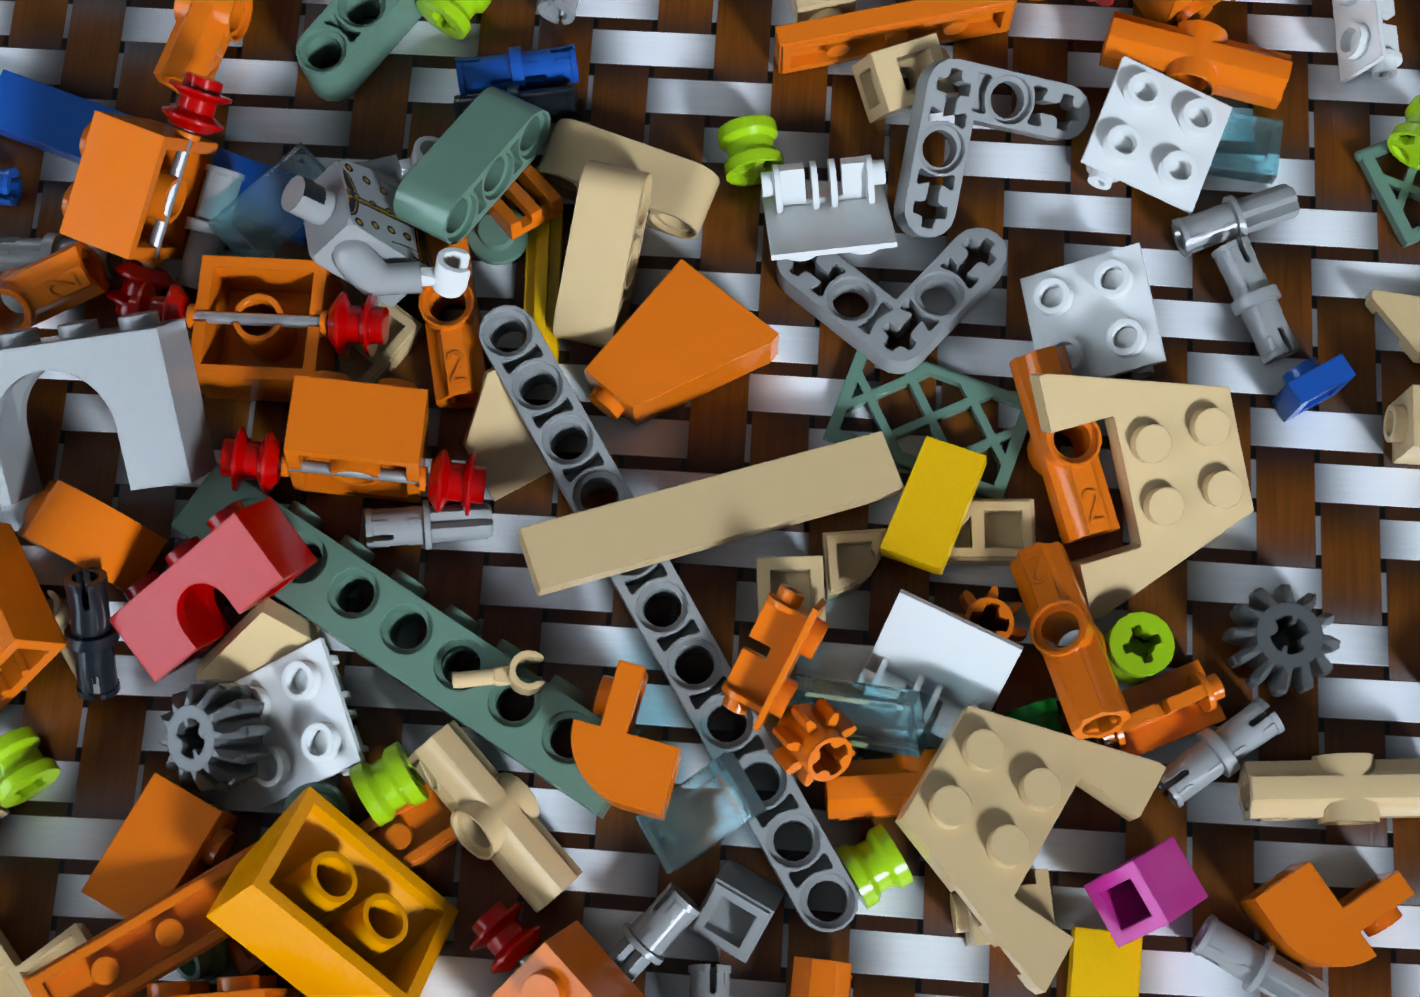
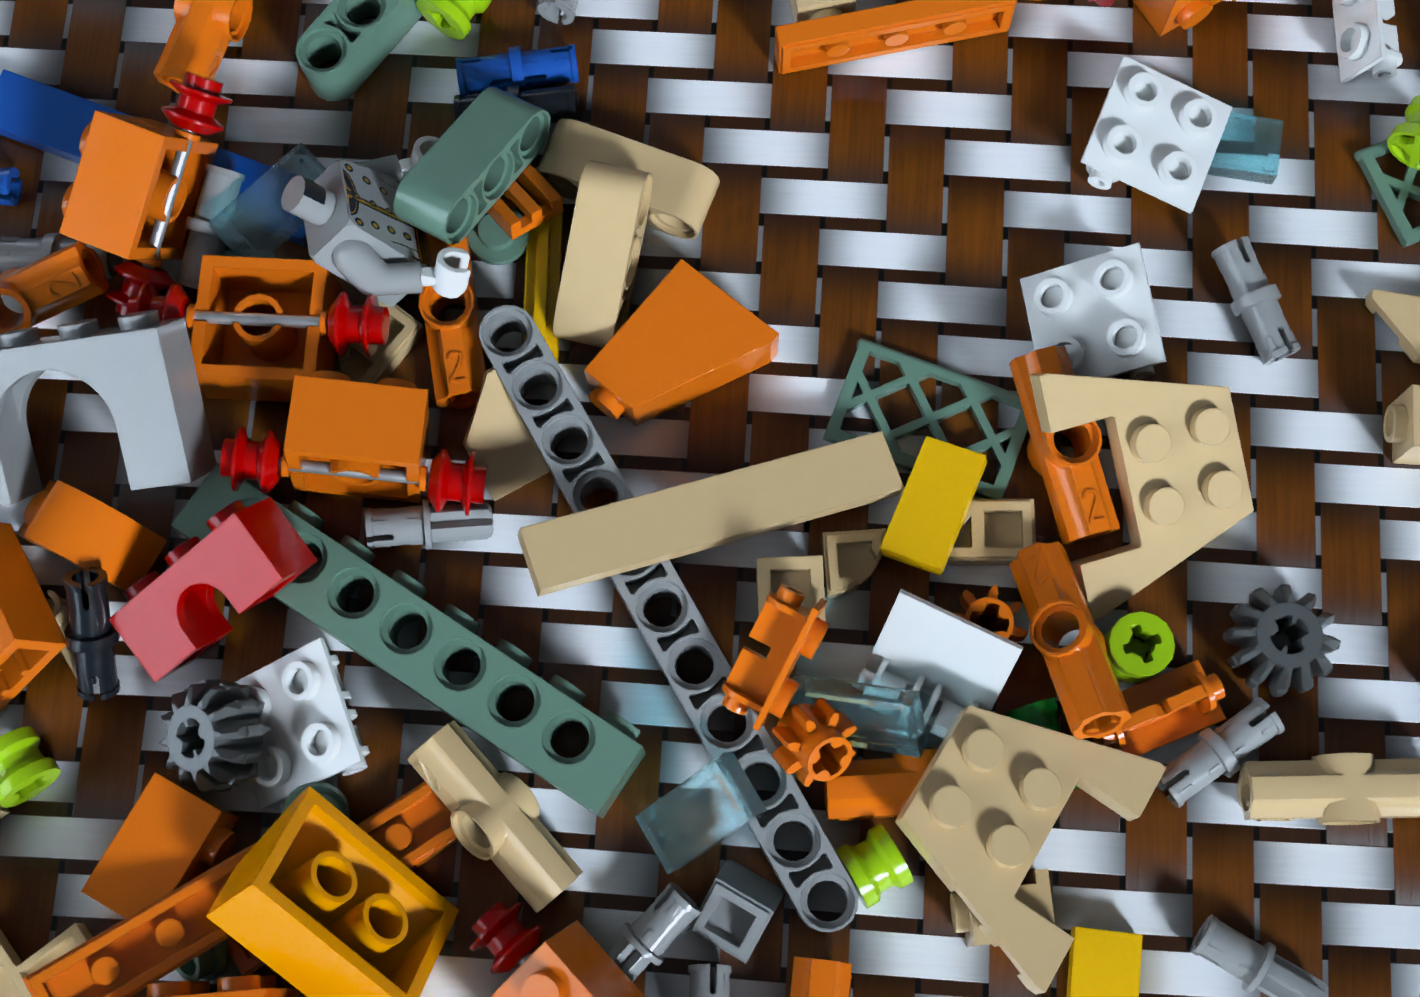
tan tile [195,598,320,681] -> none
lime wheel [349,741,429,826] -> none
tan hand [452,650,545,696] -> none
orange brick [571,660,682,821] -> none
lime wheel [717,115,785,186] -> none
white hinge [760,154,897,261] -> none
light grey beam [776,227,1007,374] -> none
tan brick [851,33,955,124] -> none
light grey beam [894,59,1090,238] -> none
dark pink brick [1084,836,1208,948] -> none
orange piece [1099,11,1293,110] -> none
light grey axle [1171,184,1300,257] -> none
orange brick [1237,861,1415,967] -> none
blue plate [1271,354,1356,422] -> none

